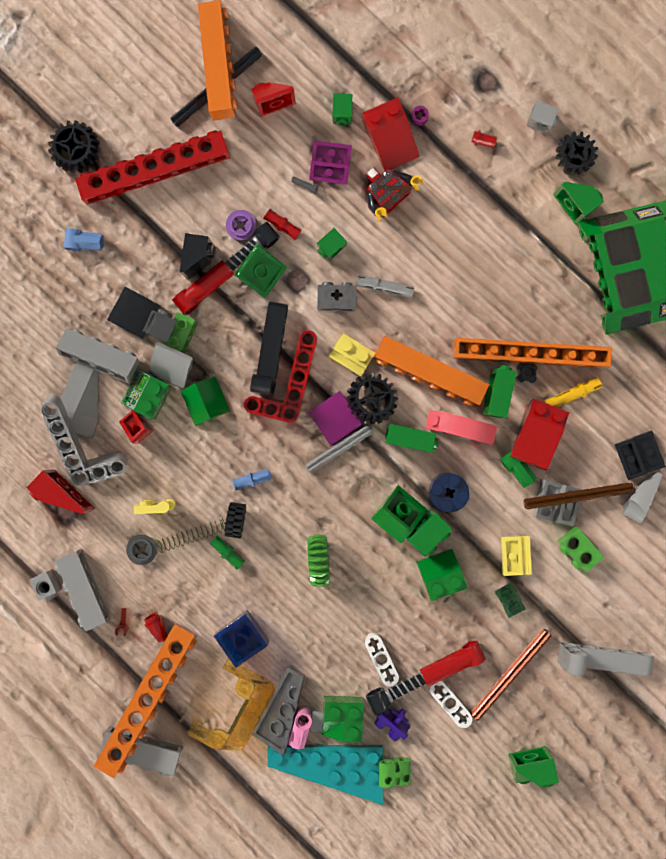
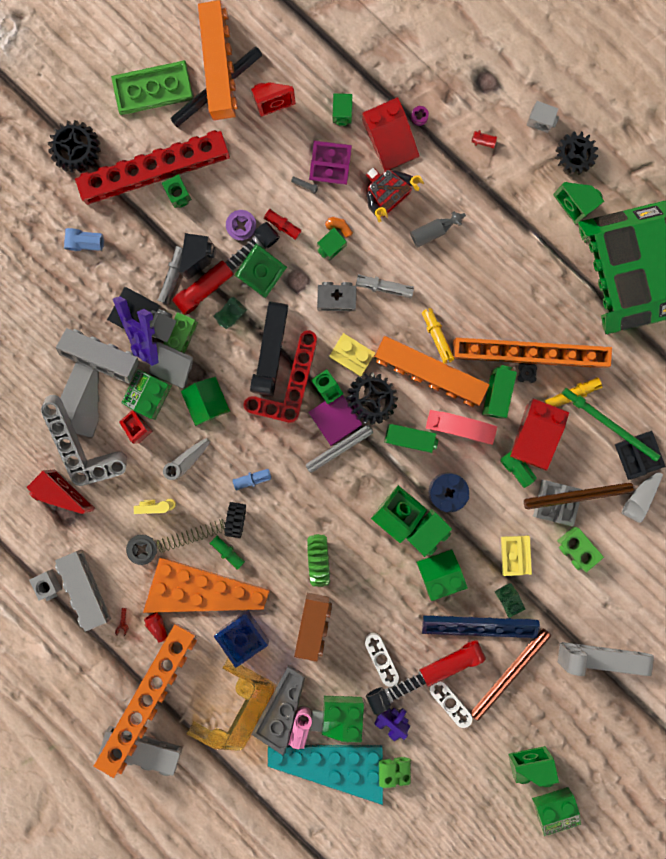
none -> bright green tile [111,60,194,115]
none -> dark purple wing [113,296,159,366]
none -> orange wing [143,557,270,613]
none -> light grey pin [157,246,183,305]
none -> green brick [162,174,192,208]
none -> light grey piece [163,438,210,480]
none -> clear green bracket [213,297,247,329]
none -> dark orange brick [294,592,332,662]
none -> green brick [311,369,343,404]
none -> orange arm [325,217,353,238]
none -> dark grey wheel [410,211,466,248]
none -> yellow pin [421,308,455,364]
none -> dark blue plate [422,615,540,638]
none -> green slope [532,787,581,836]
none -> green bar [561,388,660,462]

